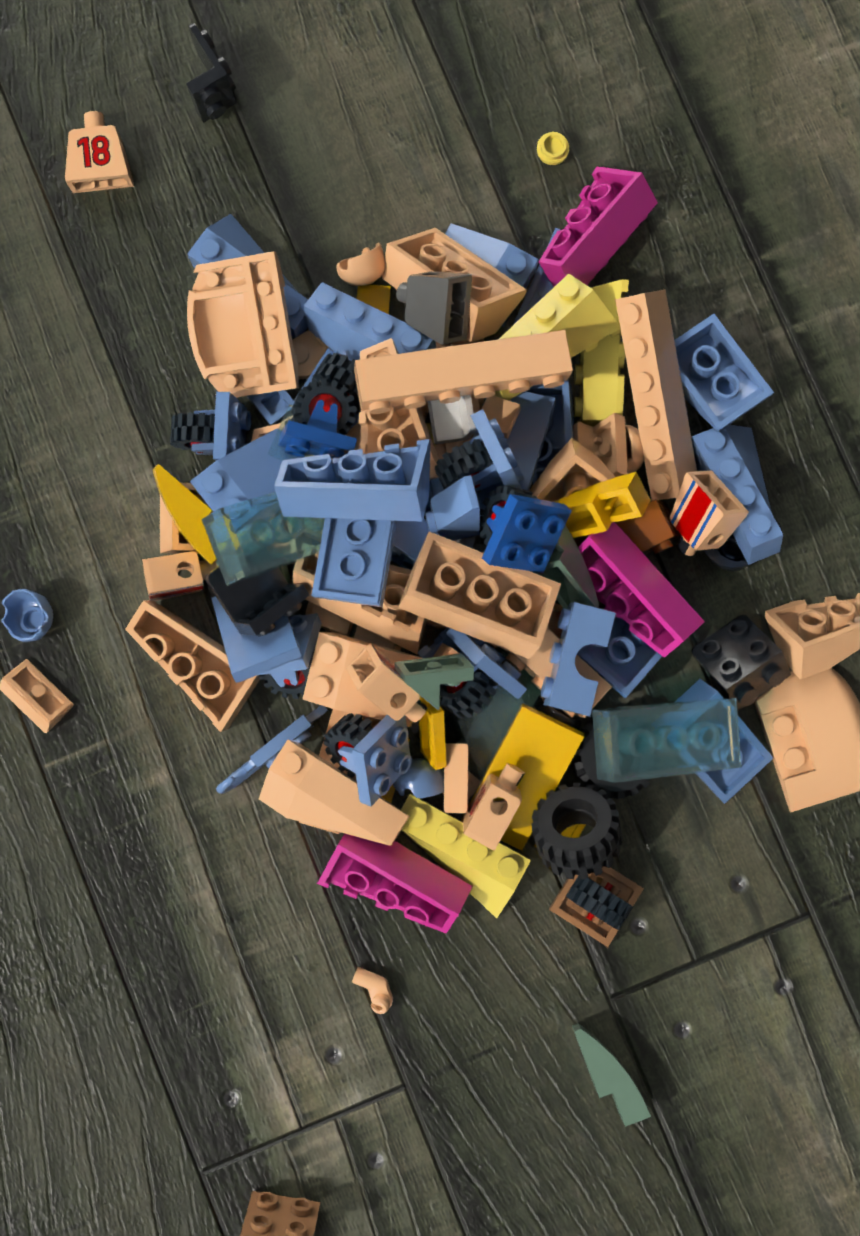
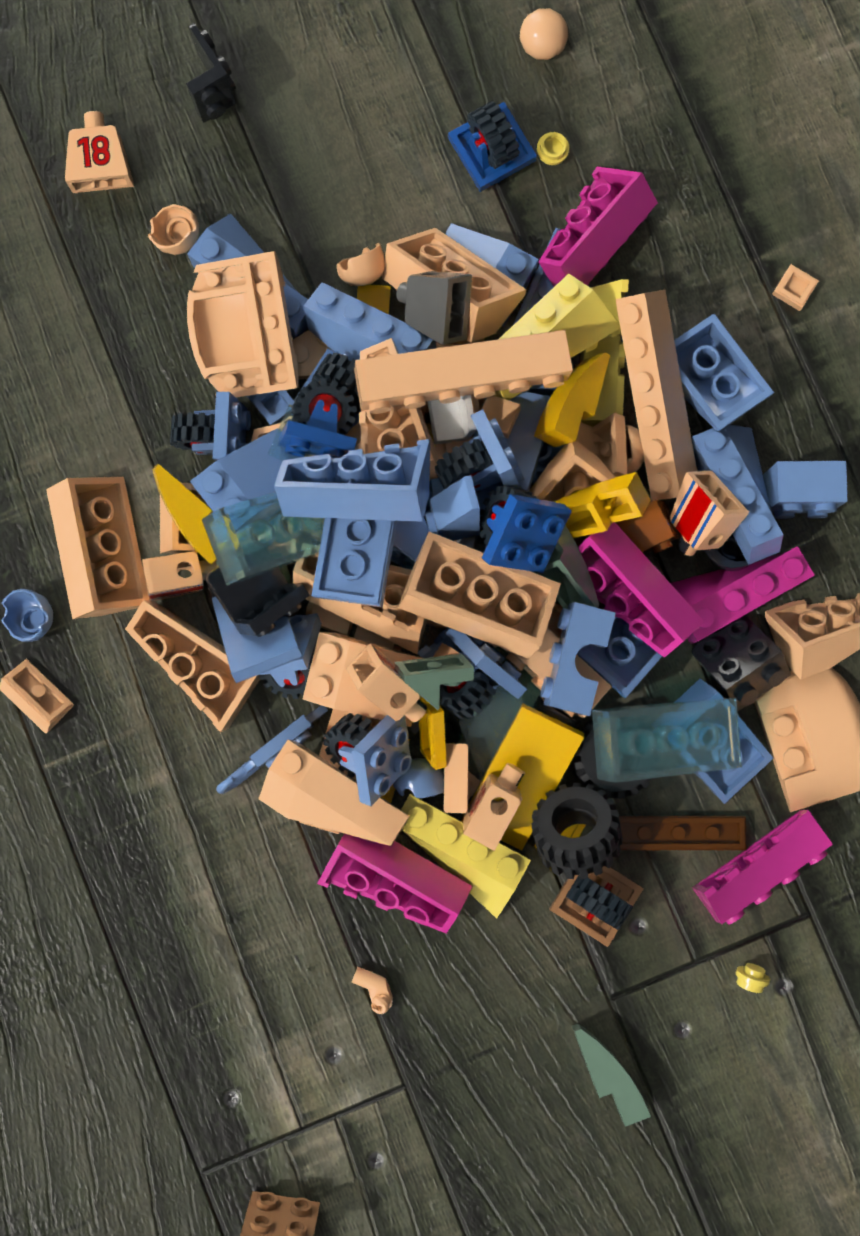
none -> light nougat slope [46,477,149,619]
none -> light nougat hair [148,204,199,255]
none -> plate [448,101,537,192]
none -> light nougat hair [520,8,569,60]
none -> yellow slope [534,352,610,447]
none -> reddish brown tile [619,816,747,851]
none -> dark pink wedge [670,546,815,644]
none -> dark pink wedge [692,810,833,925]
none -> light yellow plate [735,963,770,993]
none -> medium blue brick [763,461,847,519]
none -> light nougat tile [772,264,819,311]

